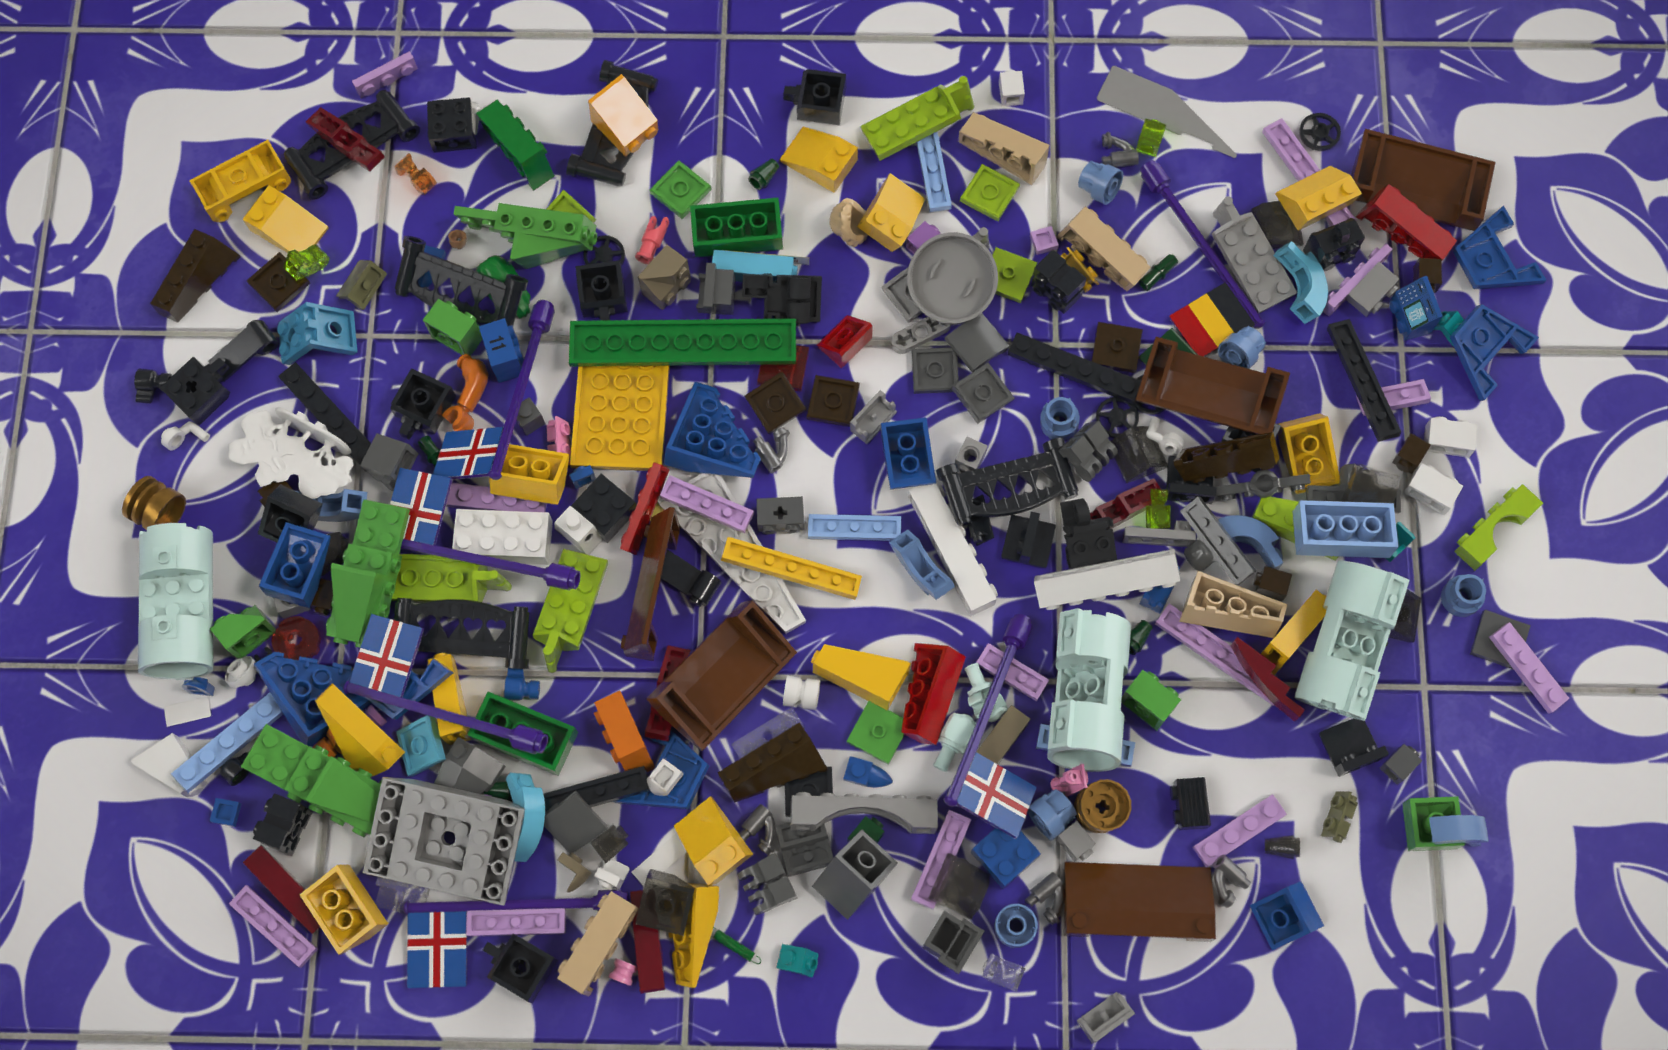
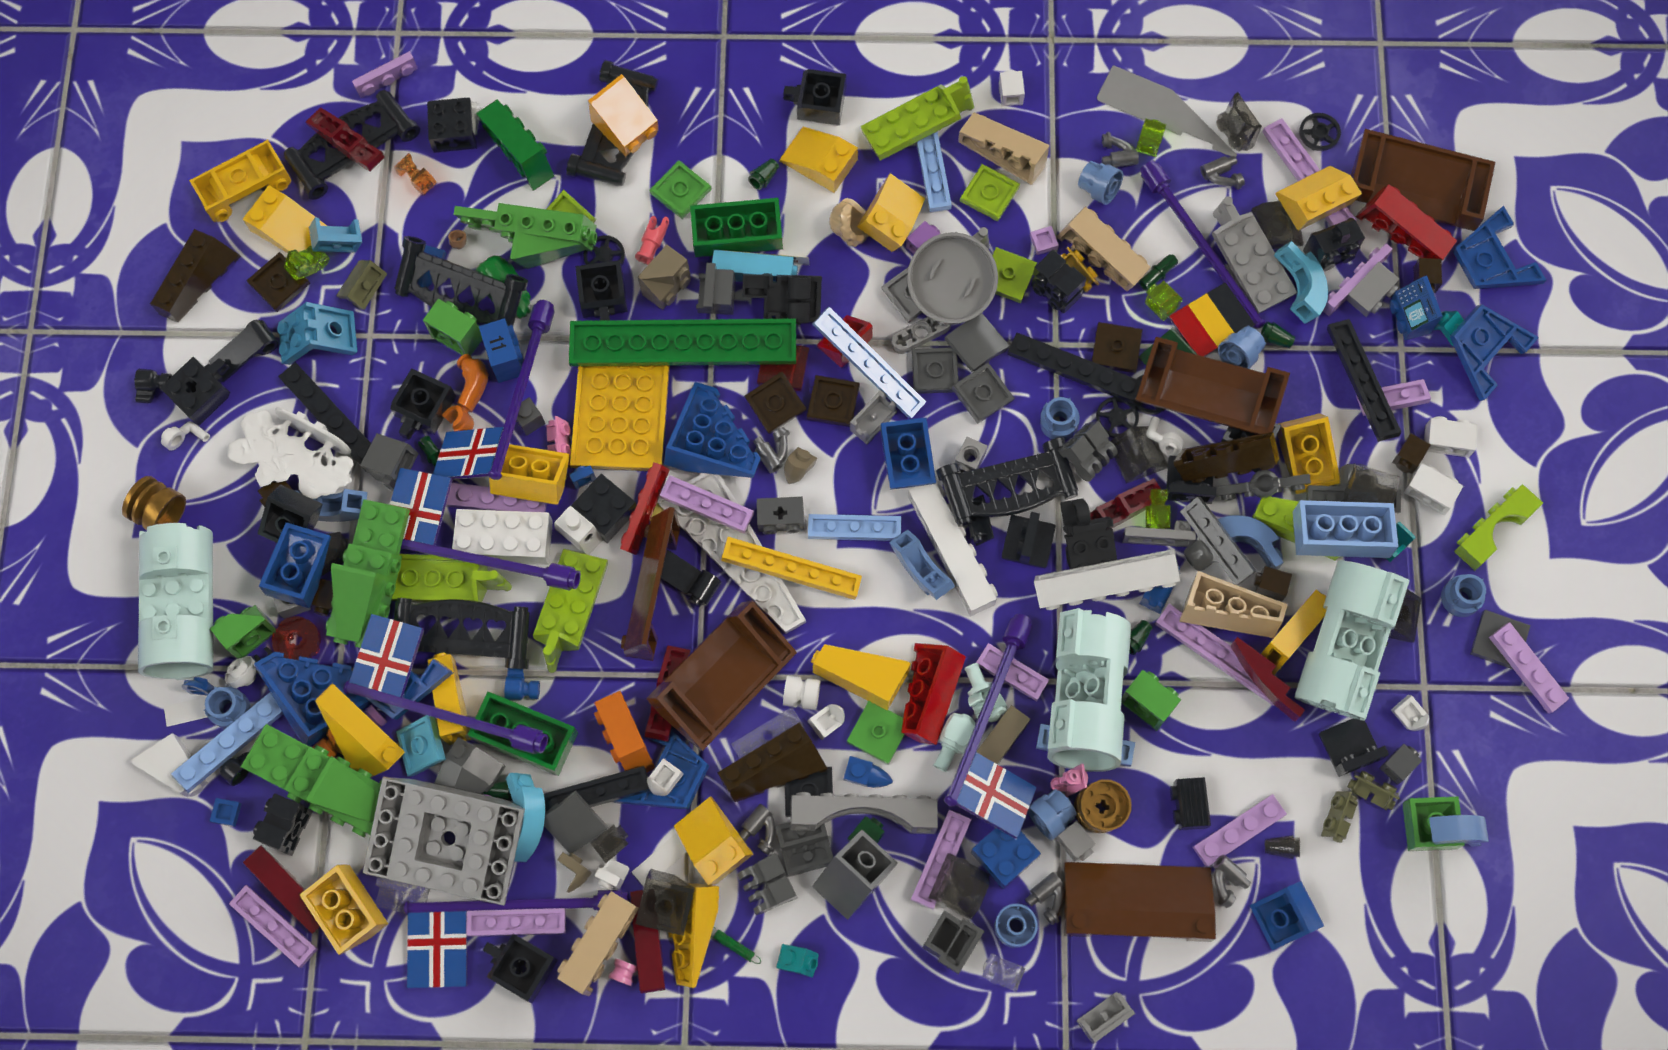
none -> medium blue piece [204,687,251,729]
none -> dark azure panel [309,218,362,253]
none -> dark tan plate [784,447,817,484]
none -> white plate [807,704,845,740]
none -> plate [812,307,926,419]
none -> clear neon green brick [1145,280,1183,321]
none -> flat silver plant [1200,156,1245,190]
none -> clear smoke slope [1216,92,1262,151]
none -> dark green cone [1261,321,1295,349]
none -> olive hinge [1347,771,1400,810]
none -> white plate [1391,694,1429,731]

